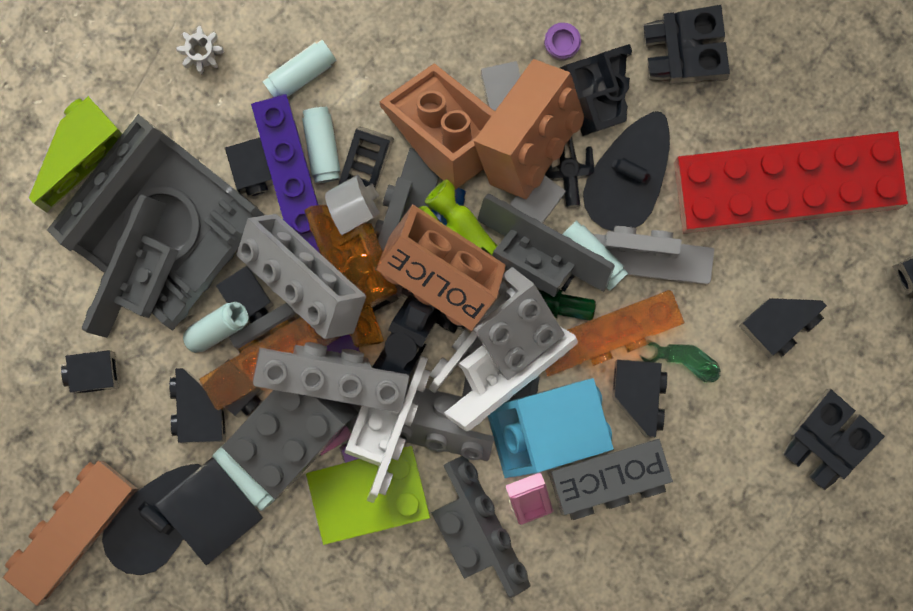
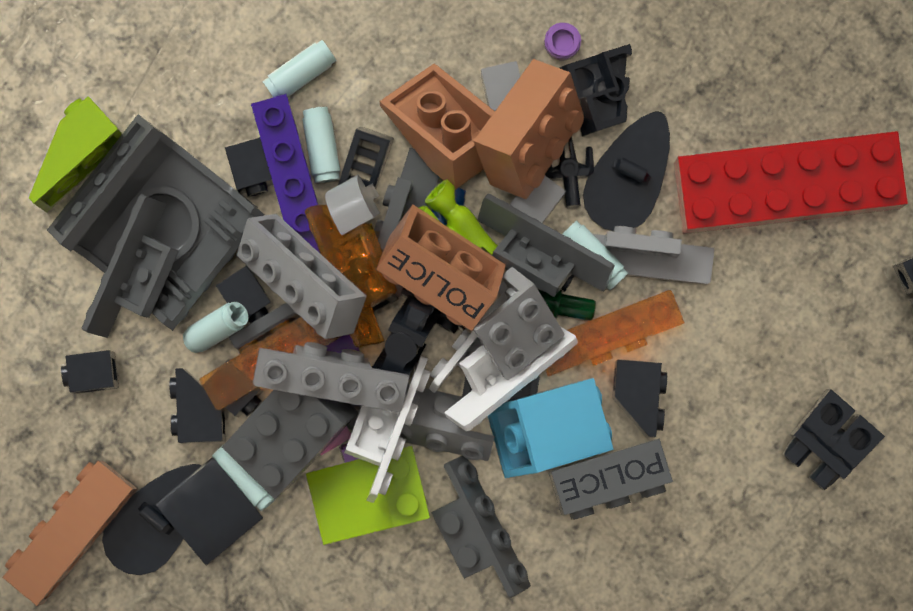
white gear [177,26,224,74] -> none
bright pink tile [506,472,553,525] -> none
clear green arm [639,340,721,383] -> none
black hips [643,5,730,85] -> none
black slope [739,298,827,358] -> none

